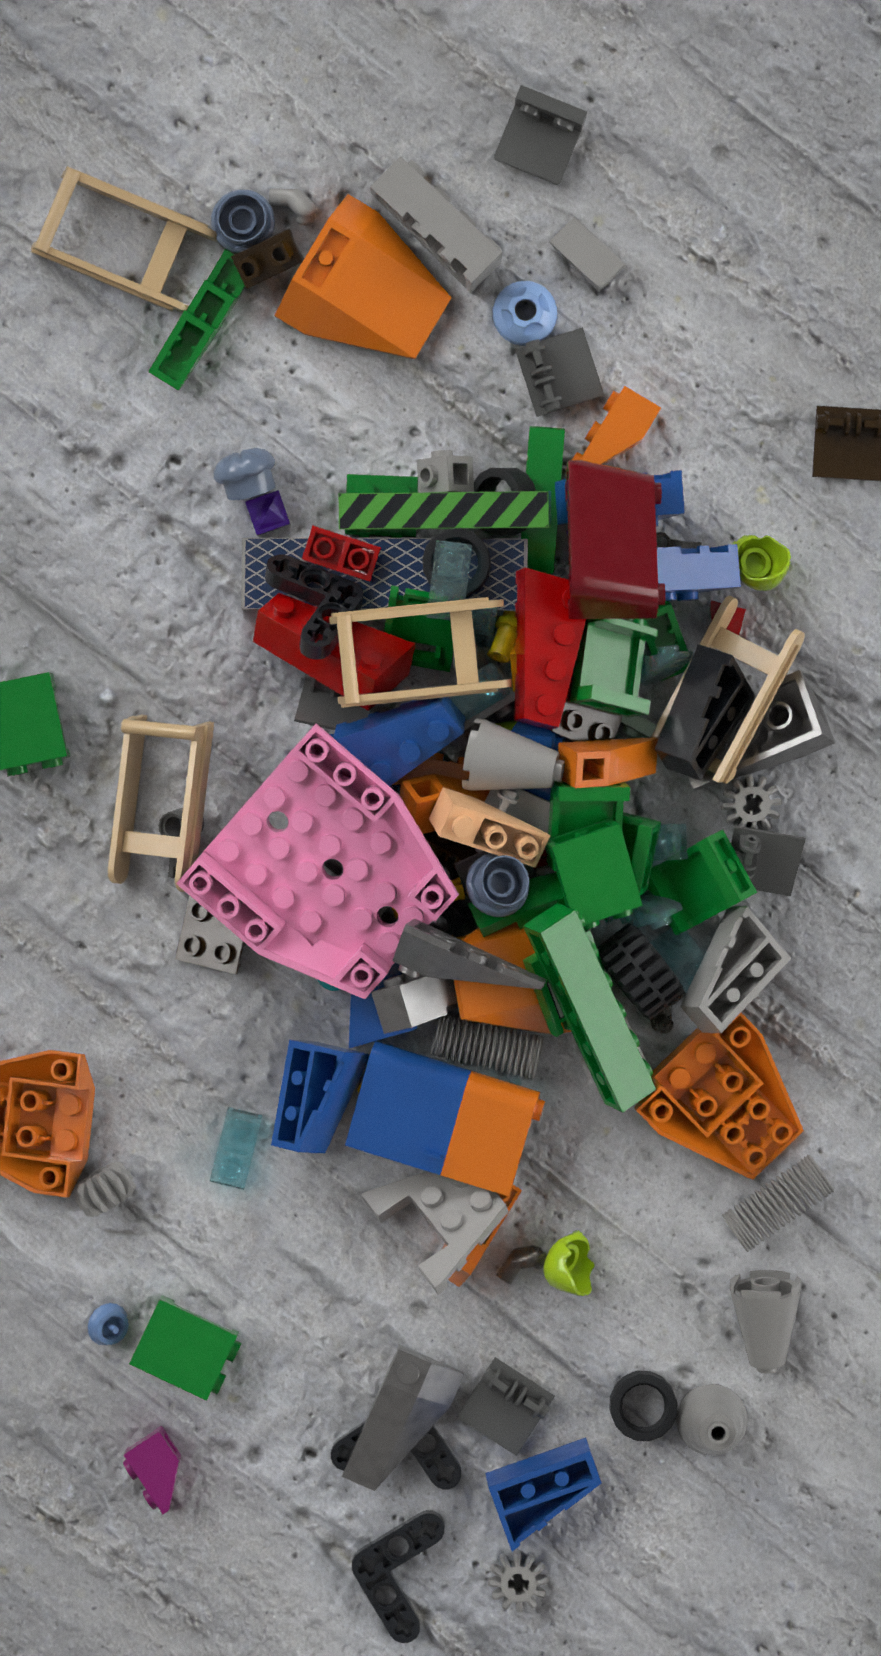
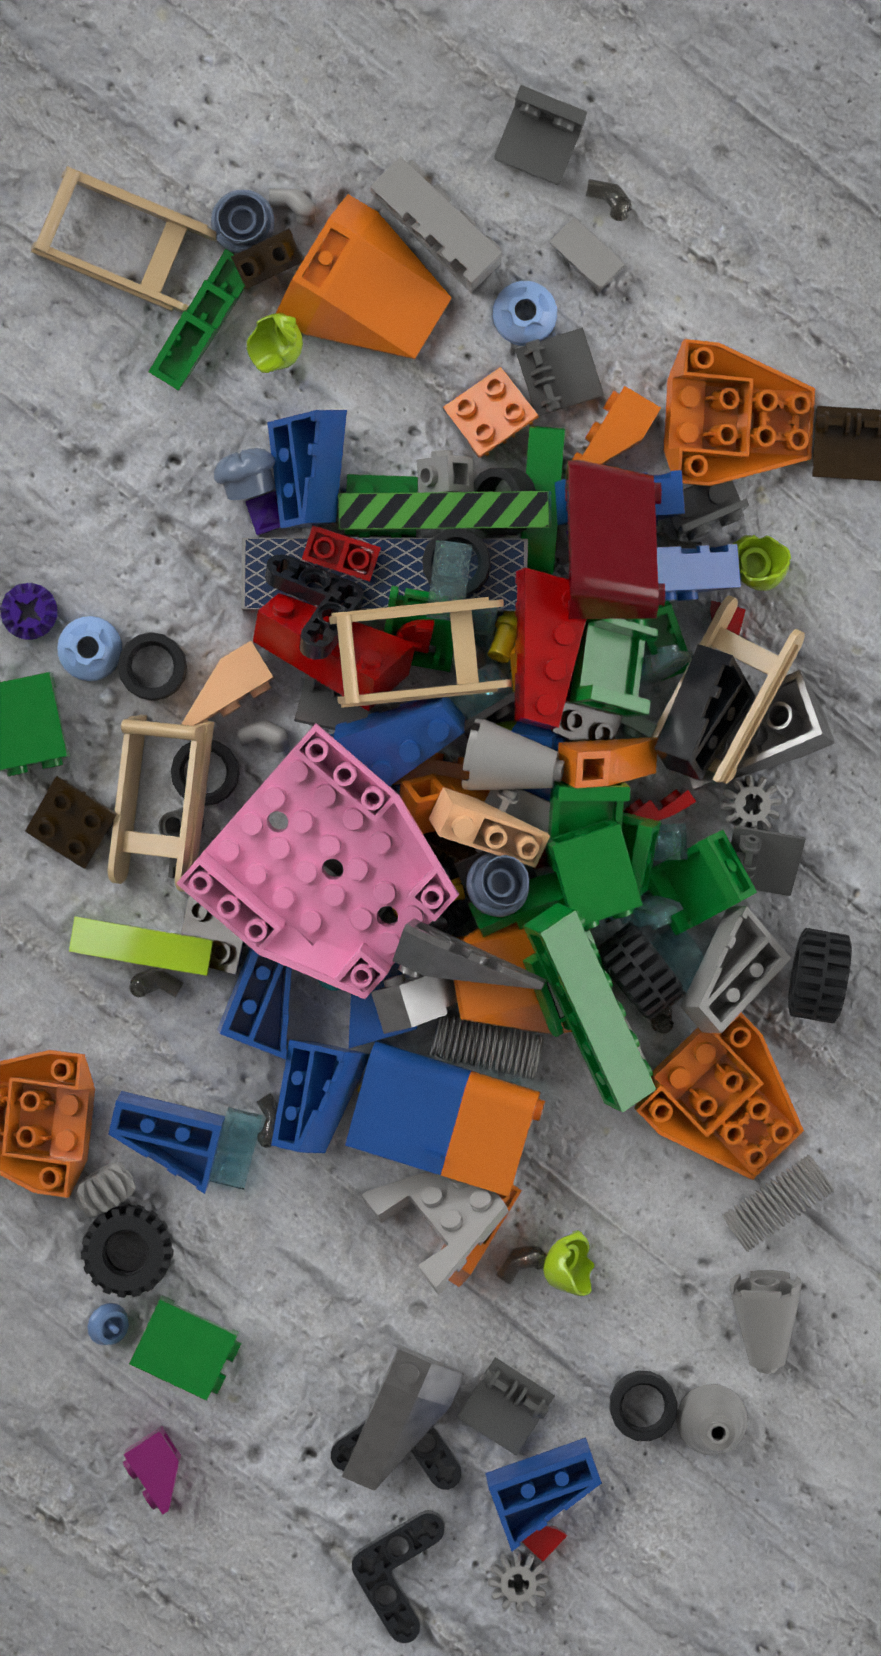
none -> dark purple gear [0,583,58,640]
none -> dark brown hinge [25,776,117,869]
none -> light blue piece [57,616,123,681]
none -> lime slope [69,916,214,976]
none -> black tyre [81,1204,174,1298]
none -> blue wedge [108,1091,225,1194]
none -> black tyre [118,632,187,701]
none -> clear smoke arm [129,967,184,998]
none -> black tyre [171,740,240,806]
none -> light nougat slope [181,641,275,726]
none -> blue wedge [217,948,292,1060]
none -> light grey arm [236,720,290,753]
none -> lime hair [246,313,303,373]
none -> clear smoke arm [256,1092,278,1148]
none -> blue wedge [267,410,347,529]
none -> red tile [395,619,435,653]
none -> orange hinge [443,367,539,458]
none -> red tile [522,1525,567,1562]
none -> clear smoke arm [586,179,632,221]
none -> red slope [623,789,696,821]
none -> orange wedge [663,339,815,486]
none -> dark grey bracket [670,480,749,541]
none -> black tyre [788,928,852,1023]

